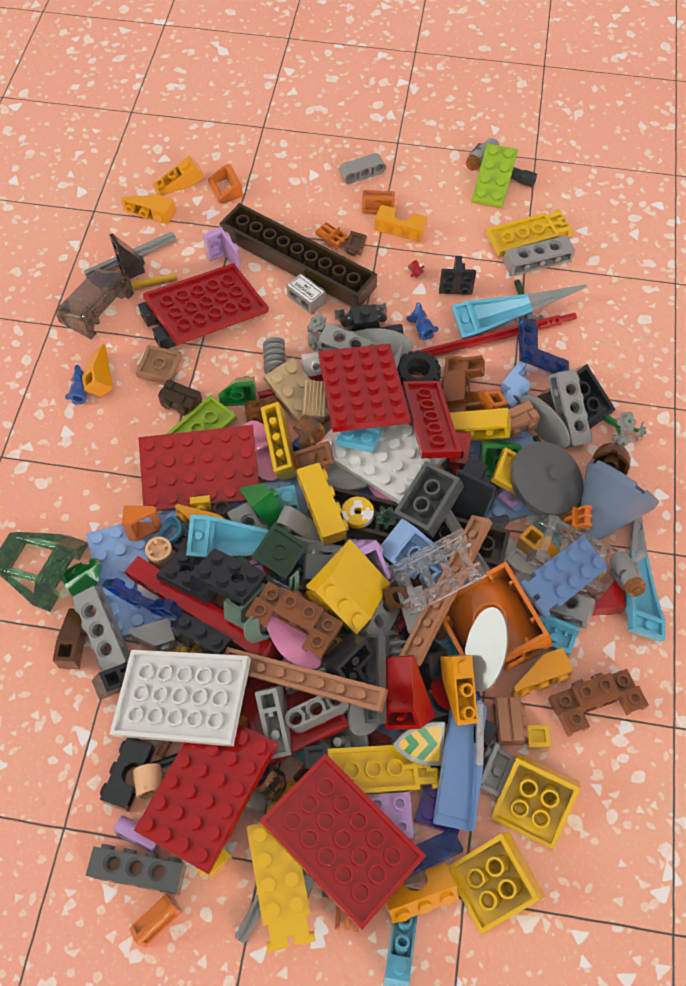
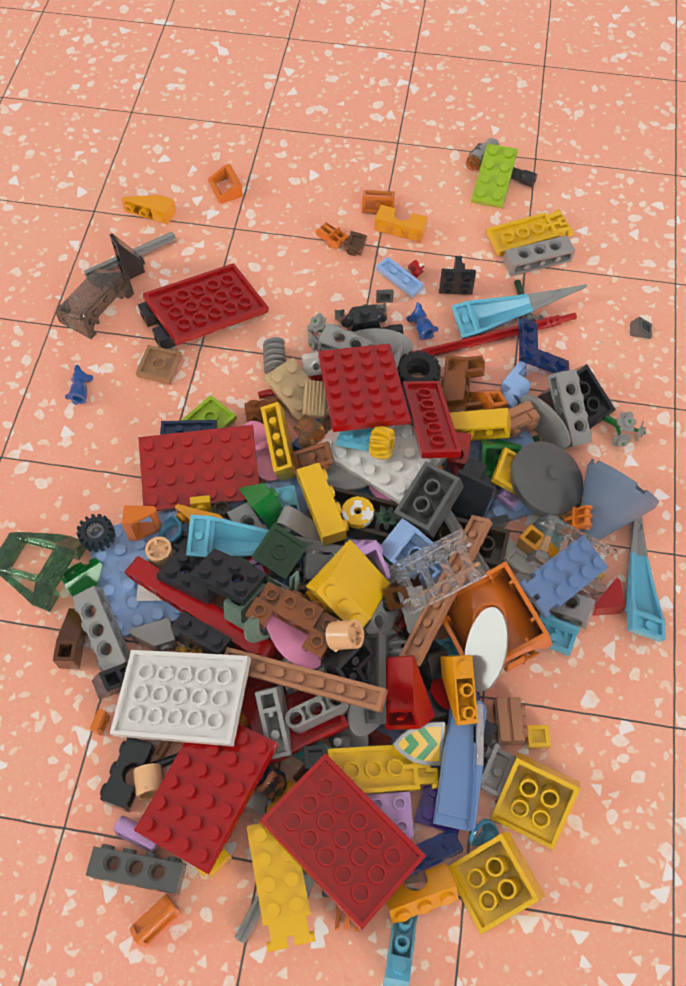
light orange slope [82,344,113,397] -> none
clear blue plate [102,577,183,618] -> none
yellow piece [127,273,178,289] -> none
light orange slope [153,156,205,196] -> none
dark brown brick [158,380,202,416] -> none
lavender bracket [203,227,241,270] -> none
green slope [218,376,257,406] -> none
dark brown brick [219,203,377,307] -> none
brick [286,274,326,315] -> none
light grey beam [338,153,386,184] -> none
light orange slope [511,648,574,698] -> none
dark orange bracket [548,669,649,737] -> none
reddish brown cylinder [592,442,631,475] -> none
piece [609,550,646,597] -> none
none -> black bush [76,514,116,552]
none -> orange tile [89,708,110,736]
none -> dark blue tile [160,420,218,435]
none -> light nougat piece [326,619,364,652]
none -> yellow gear [369,426,396,460]
none -> light blue plate [376,256,424,298]
none -> dark grey slope [376,289,394,303]
none -> dark azure piece [469,819,499,847]
none -> dark grey slope [630,316,652,339]

